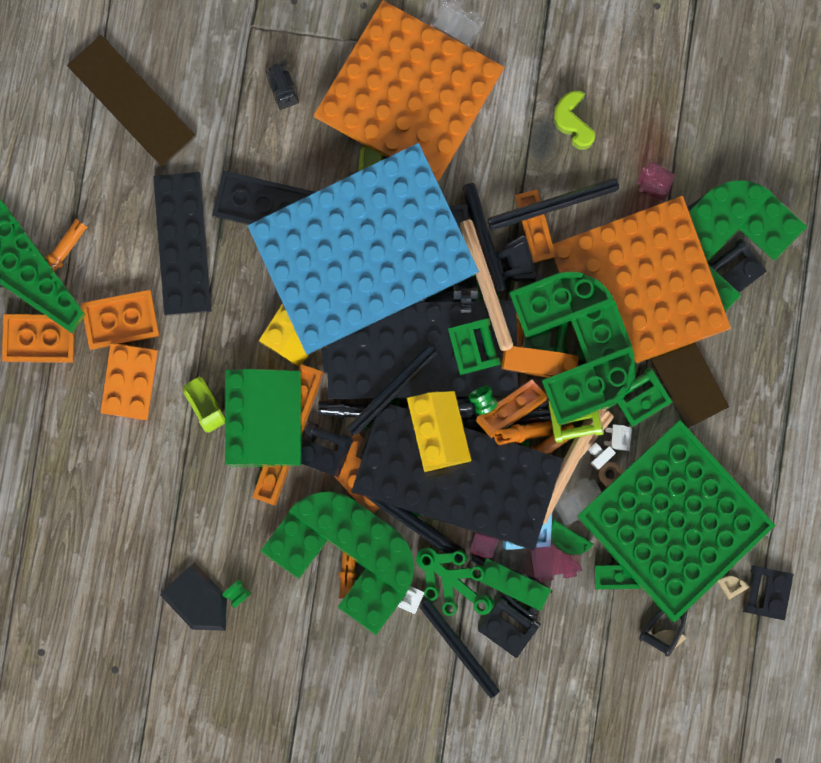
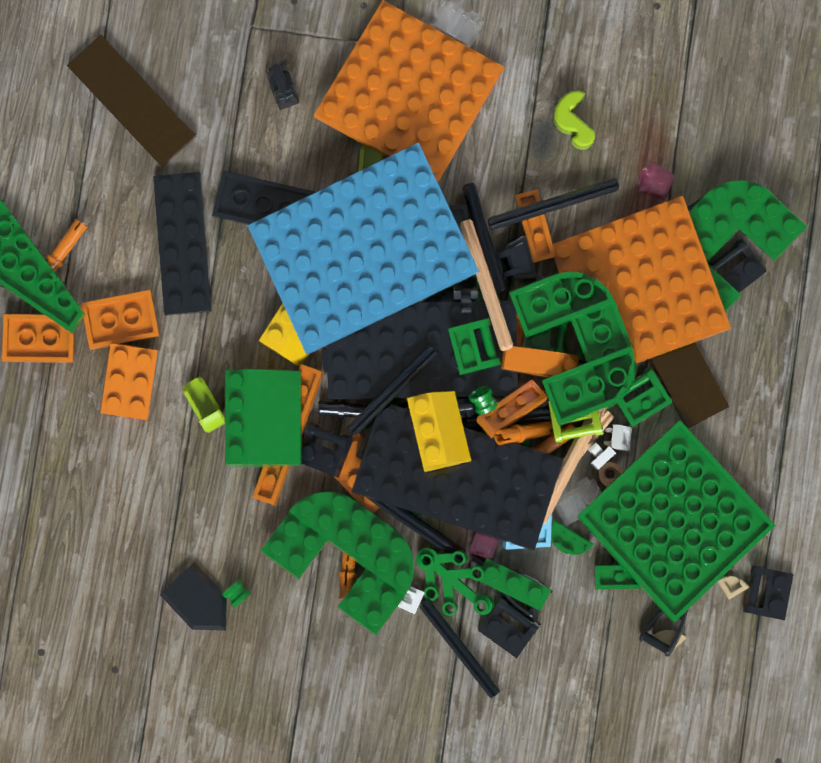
clear pink slope [530,546,582,582] -> none

